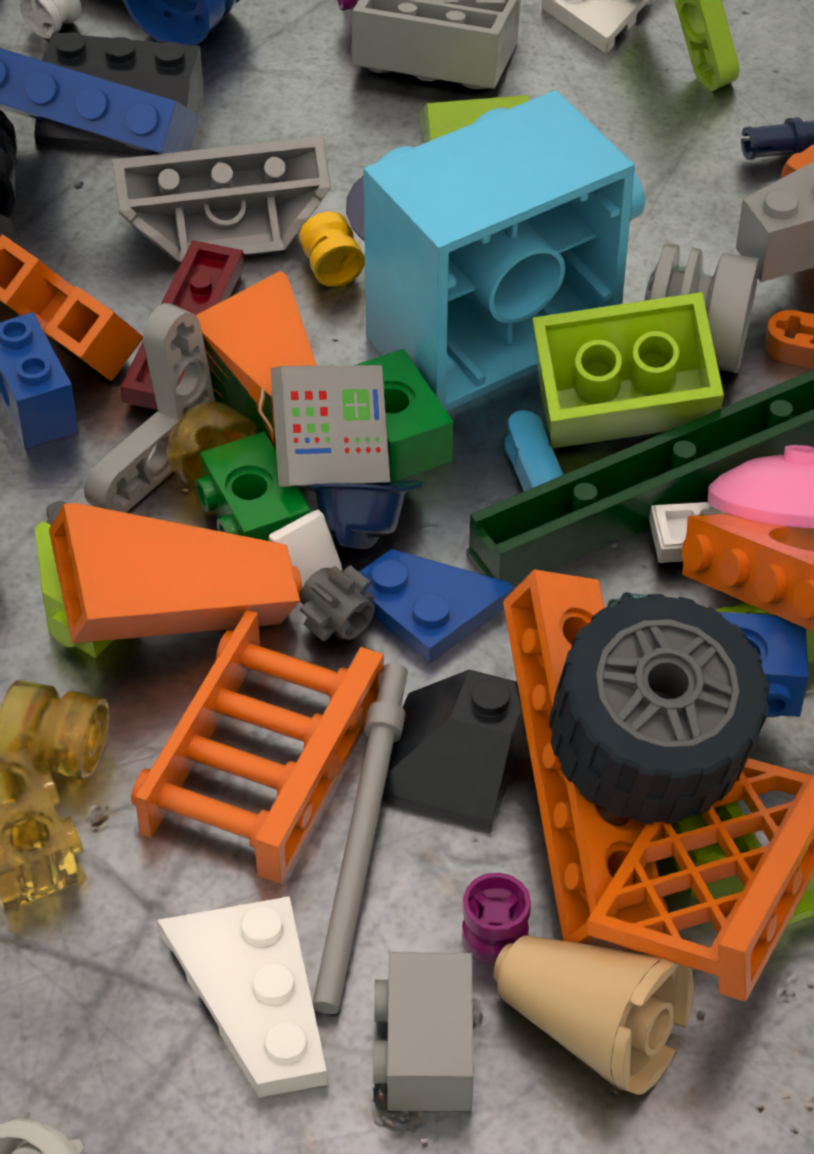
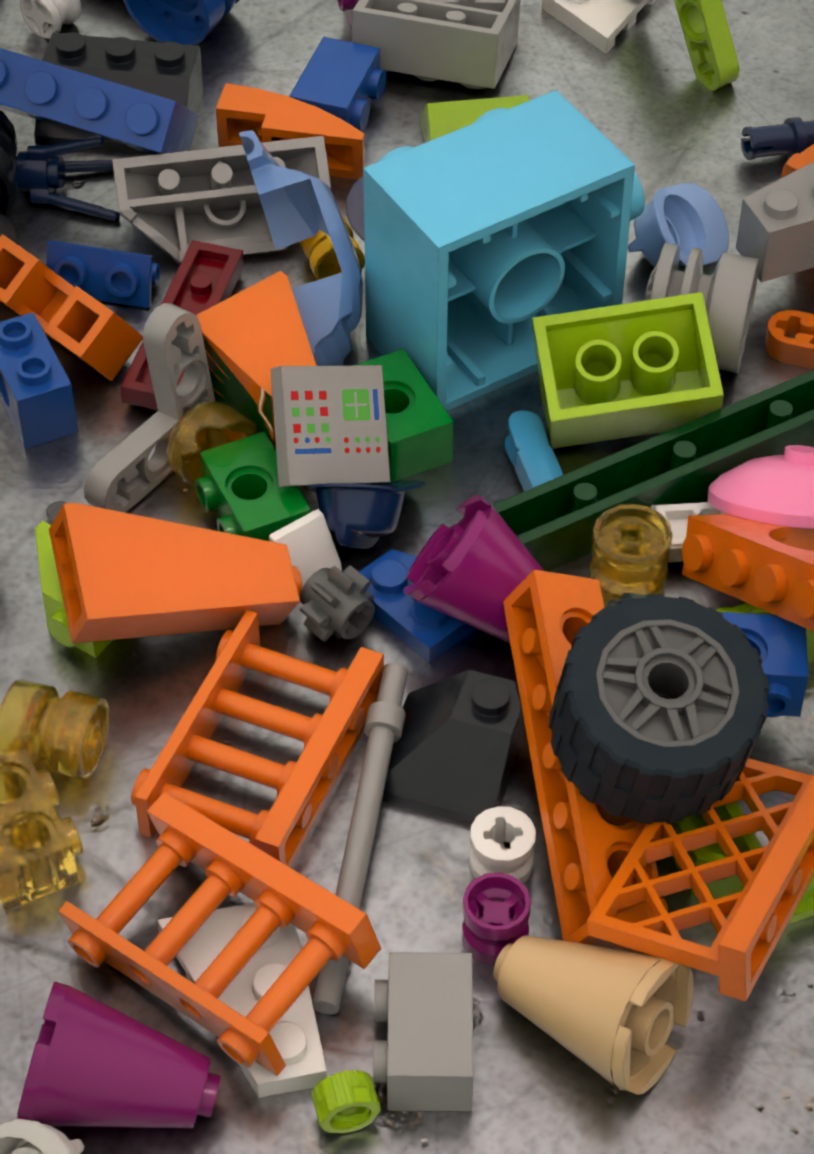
none -> dark blue plant [16,135,120,221]
none -> magenta cone [17,982,221,1129]
none -> blue hinge [46,240,161,308]
none -> orange fence [58,792,381,1076]
none -> orange slope [216,83,365,180]
none -> medium blue animal [239,130,363,366]
none -> blue brick [289,37,386,131]
none -> lime axle [311,1069,381,1133]
none -> magenta cone [403,495,545,644]
none -> white wheel [469,806,536,883]
none -> clear yellow wheel [589,504,673,609]
none -> light blue piece [627,183,729,268]

